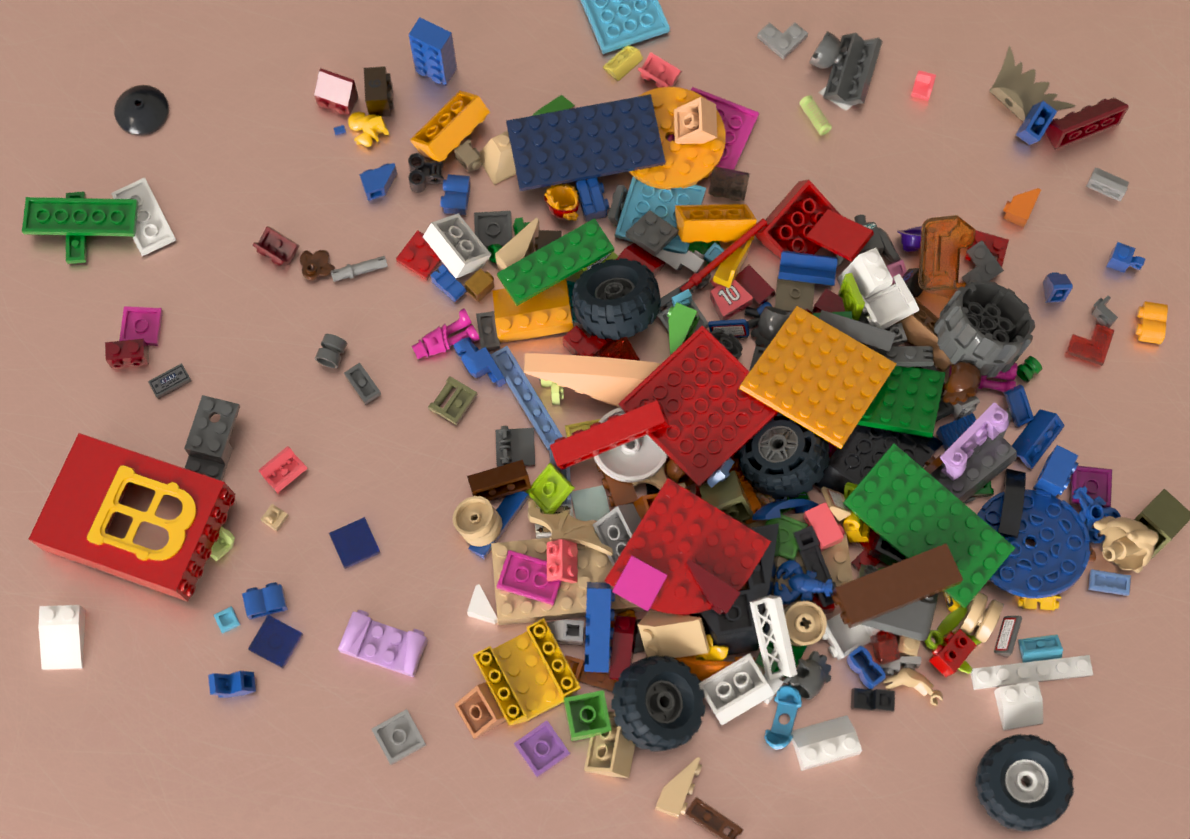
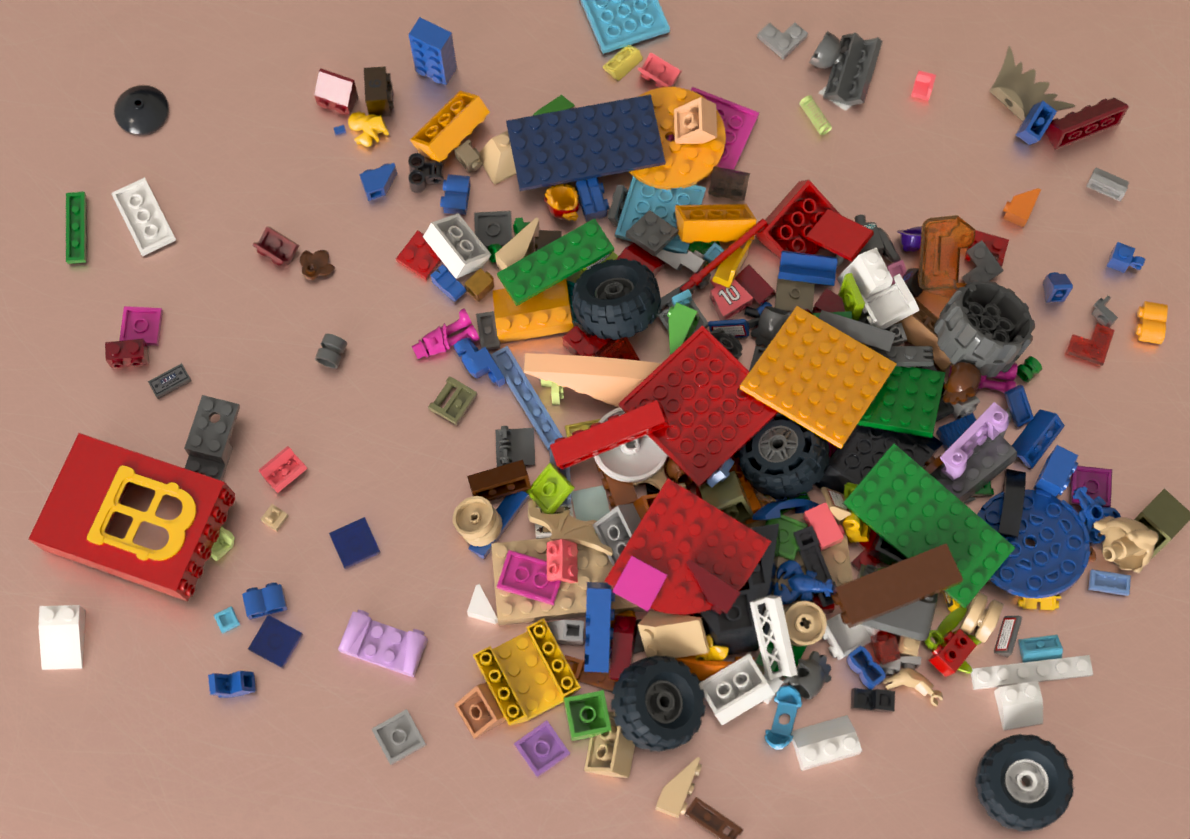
green plate [22,197,139,236] -> none
light grey pin [331,255,388,282] -> none
dark grey plate [344,363,381,405] -> none

